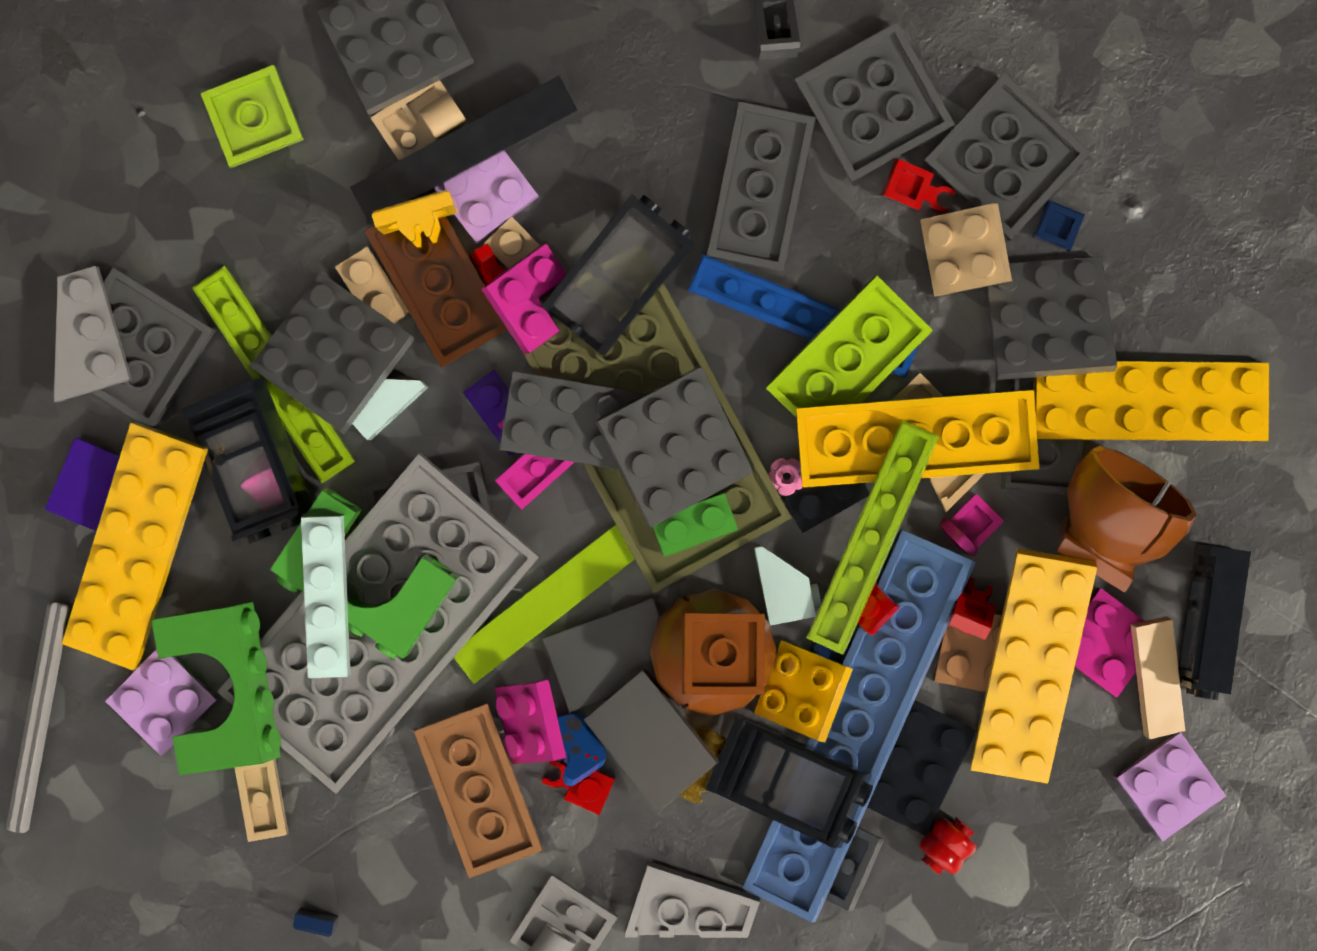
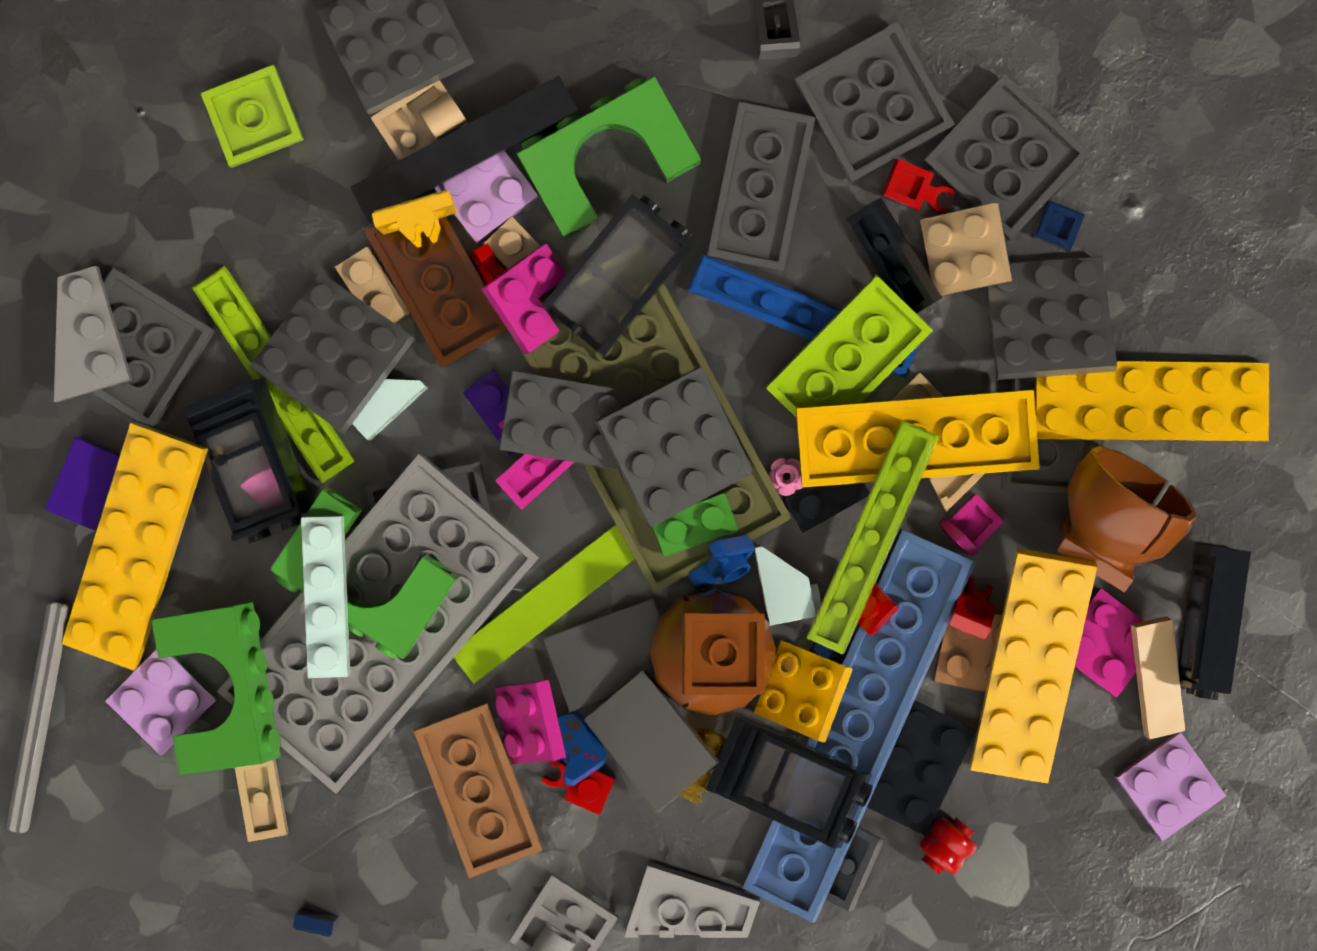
none -> bright green arch [517,76,701,240]
none -> blue piece [688,535,754,589]
none -> black plate [847,197,942,314]

